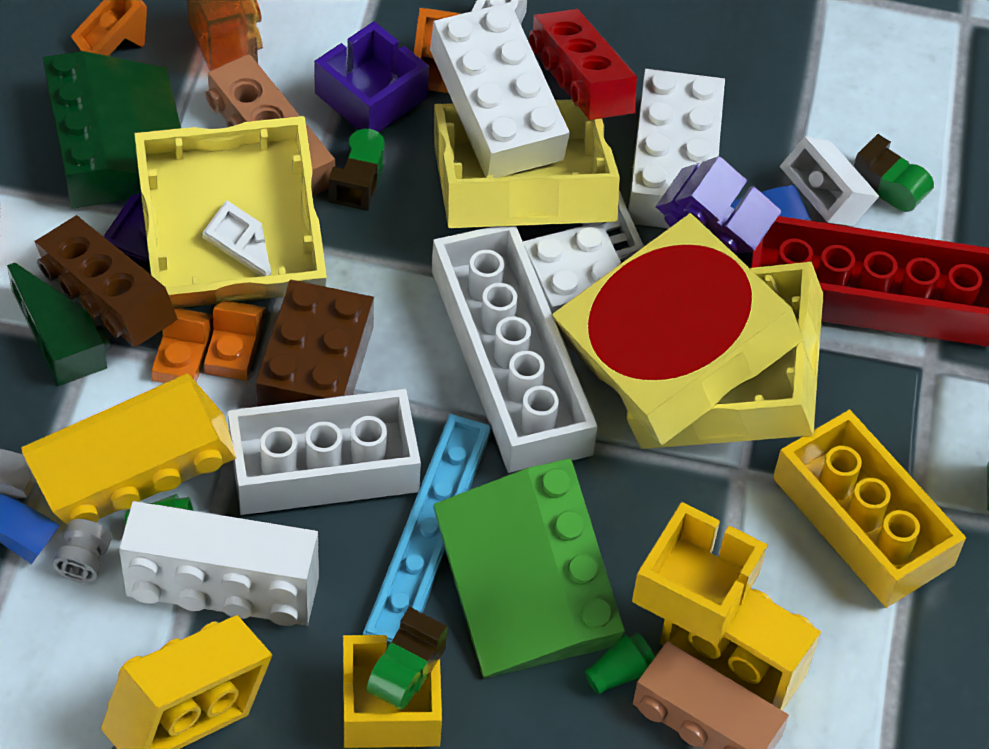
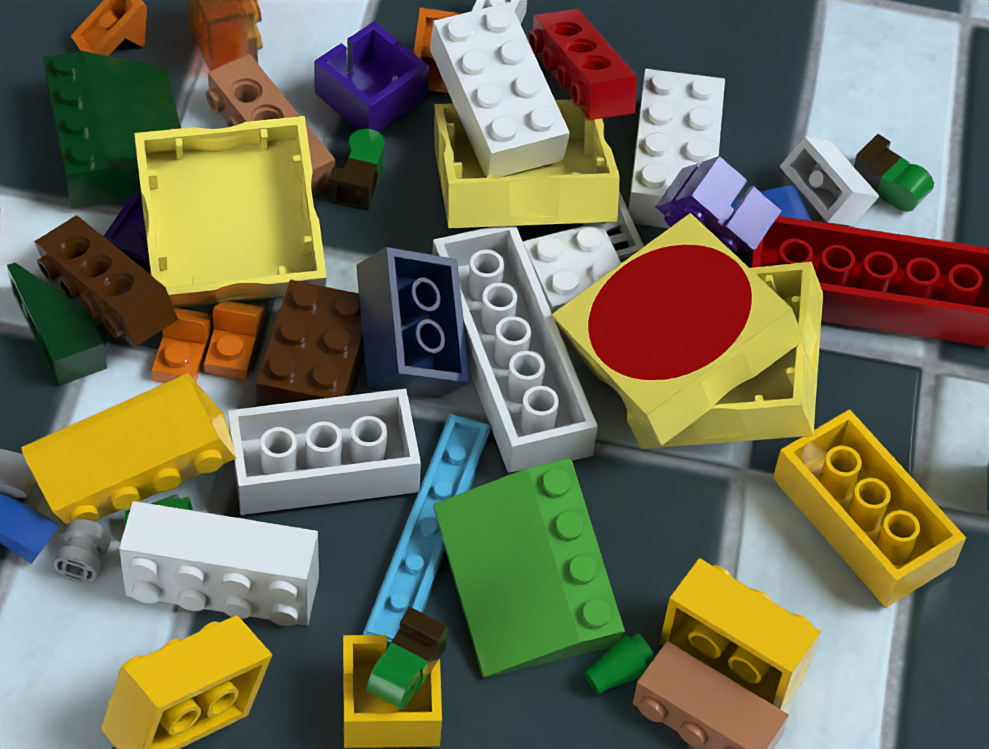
white tile [202,200,271,276] -> none
yellow piece [632,502,768,646] -> none
none -> dark blue brick [356,247,470,398]

